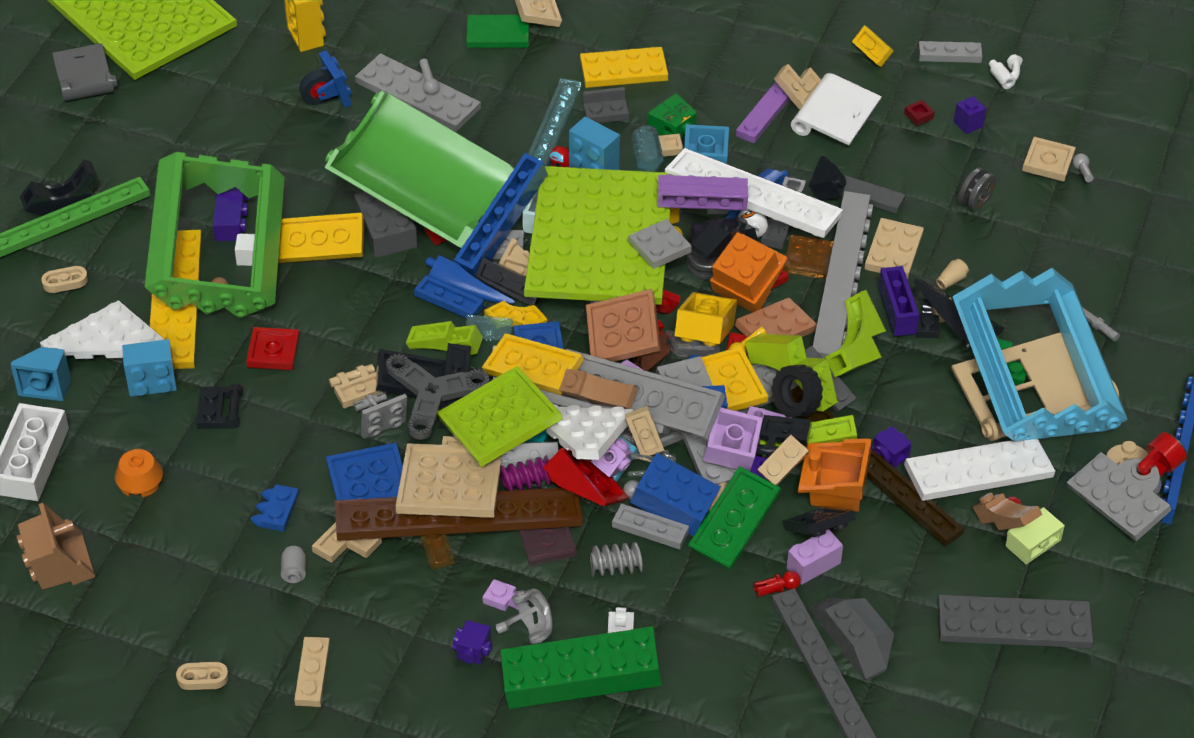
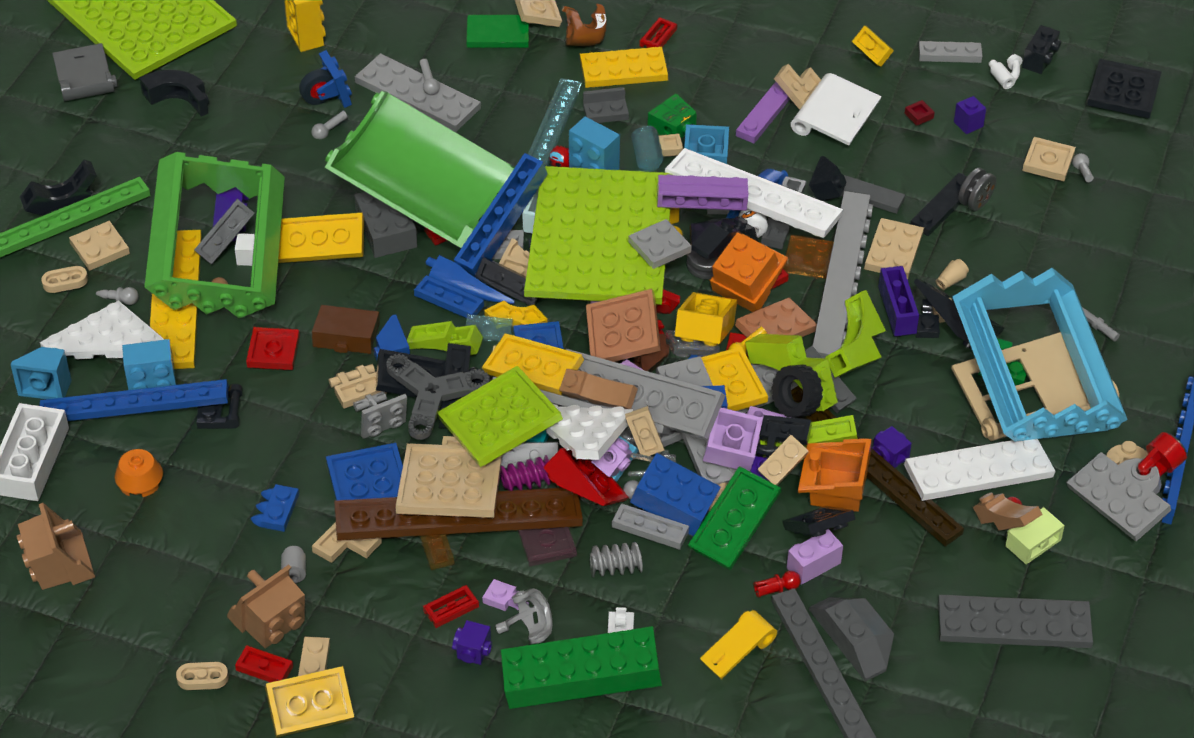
none -> blue plate [40,379,229,421]
none -> tan plate [69,221,130,271]
none -> light grey bar [96,287,139,305]
none -> black arch [139,70,209,117]
none -> dark grey plate [194,199,254,264]
none -> medium nougat piece [227,565,305,648]
none -> red plate [235,645,293,682]
none -> yellow brick [265,666,354,738]
none -> light grey bar [311,110,348,139]
none -> reddish brown container [312,305,380,354]
none -> blue slope [373,315,410,360]
none -> red tile [423,585,479,628]
none -> dark orange piece [562,4,607,46]
none -> red tile [640,17,677,48]
none -> yellow door [700,610,777,679]
none -> black plate [910,173,967,236]
none -> black brick [1022,25,1061,74]
none -> black plate [1087,59,1162,118]

